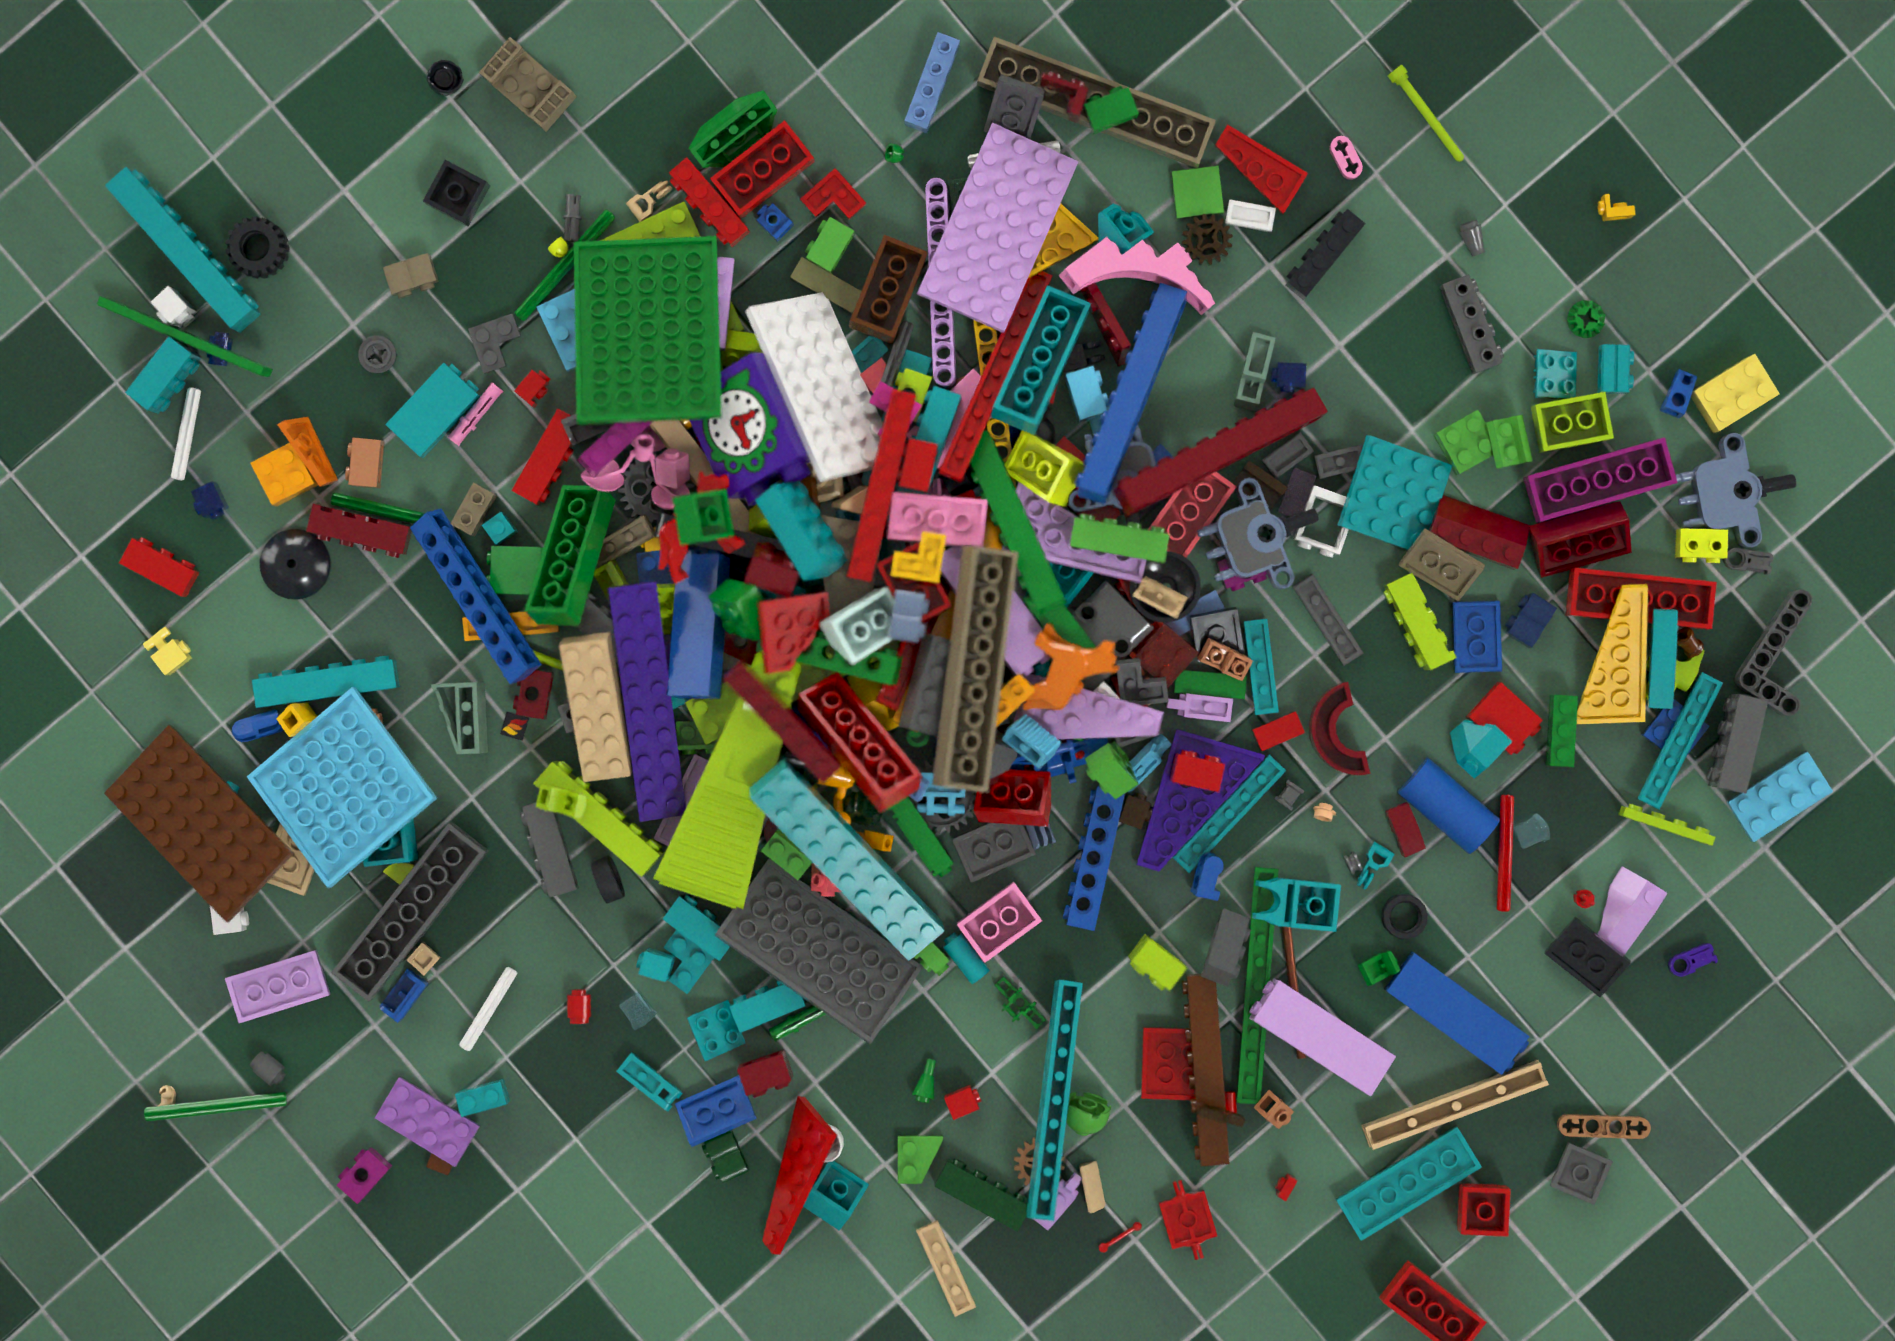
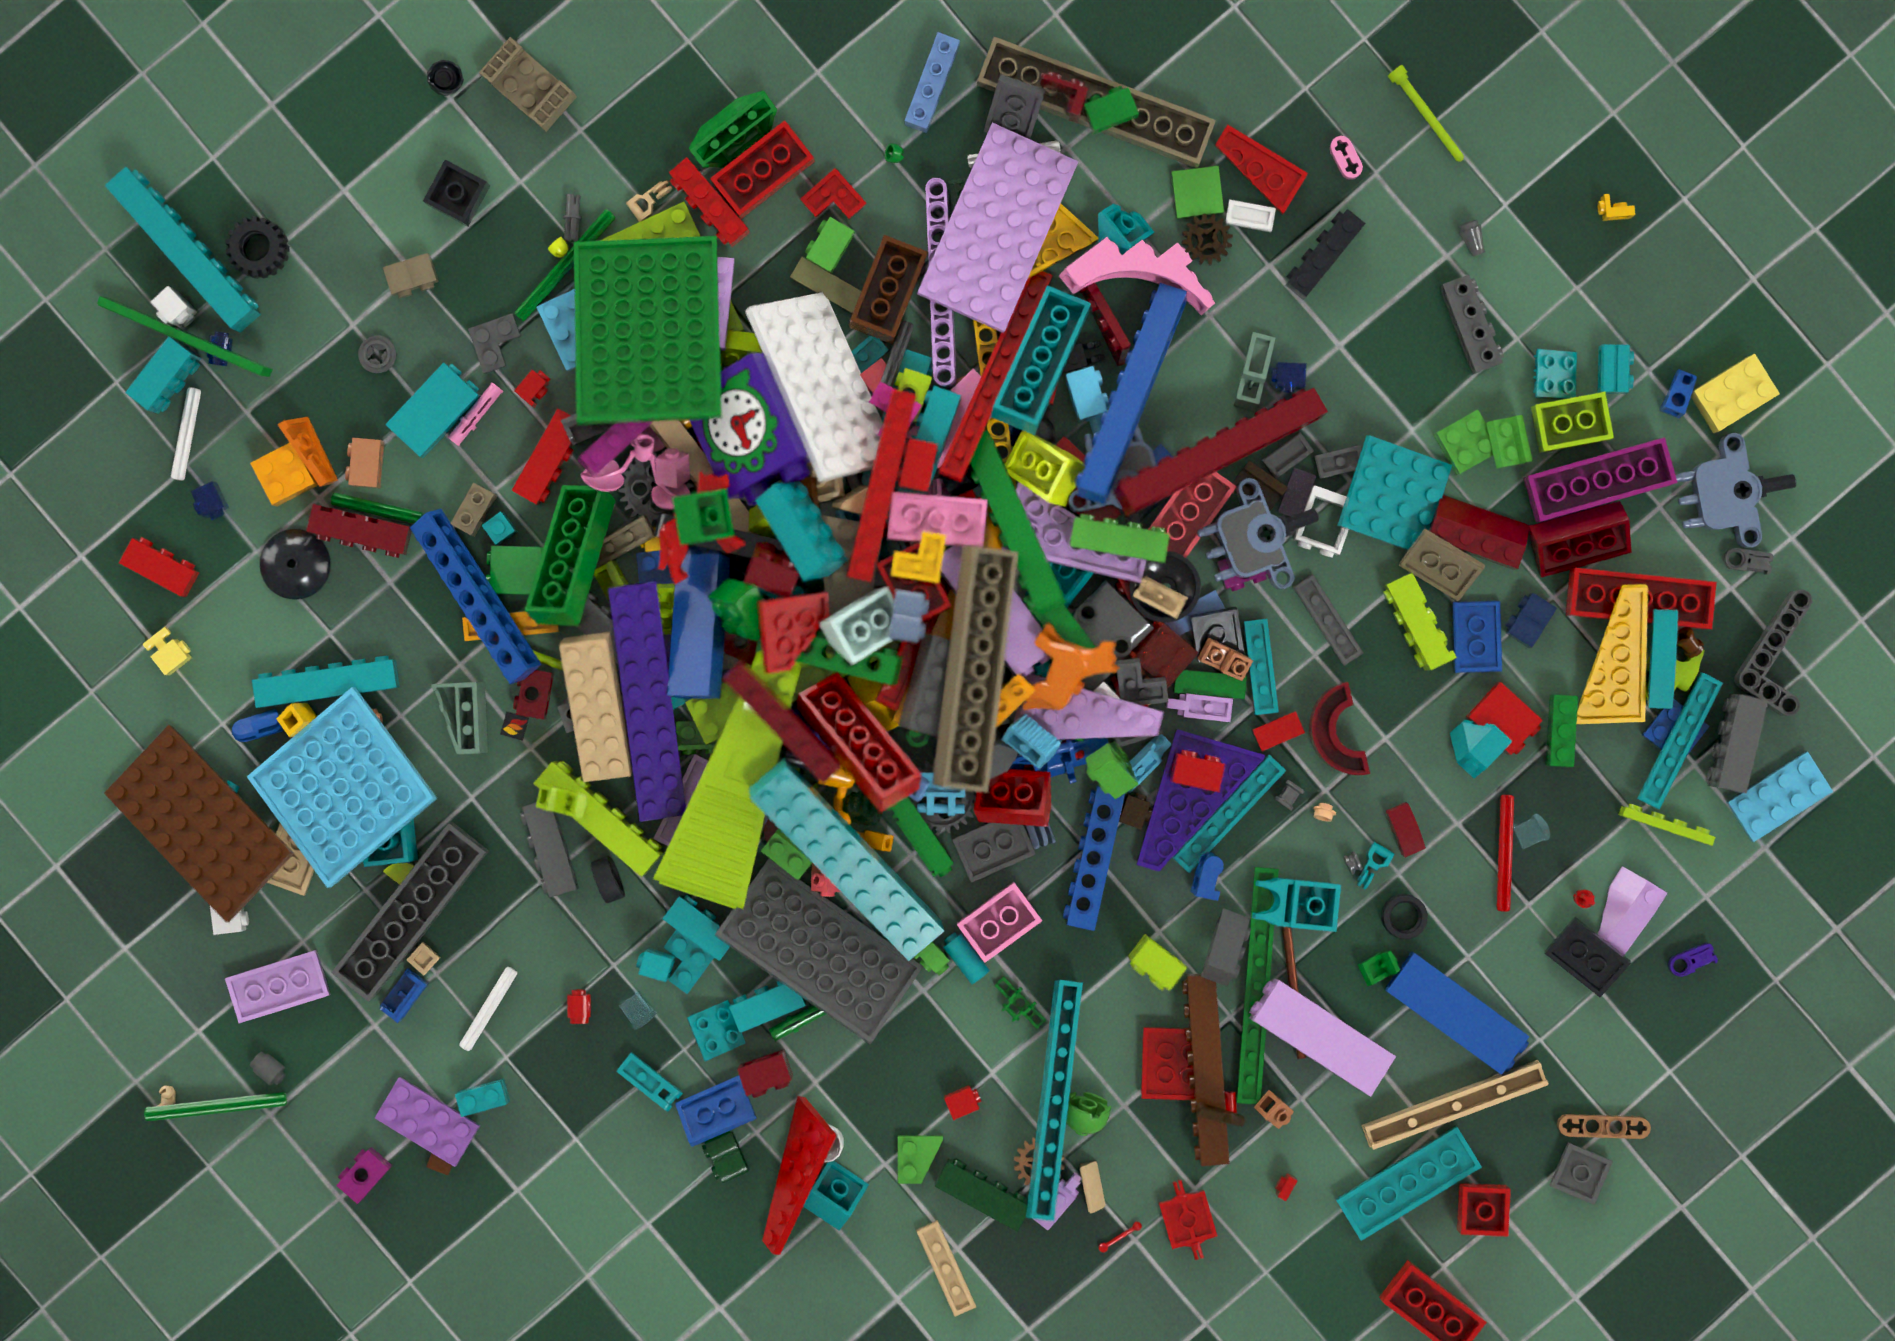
blue brick [757,203,794,242] -> none
green cone [912,1059,936,1104] -> none
blue brick [1397,757,1500,854] -> none
green gear [1567,300,1605,338] -> none
neon yellow brick [1675,528,1728,563] -> none

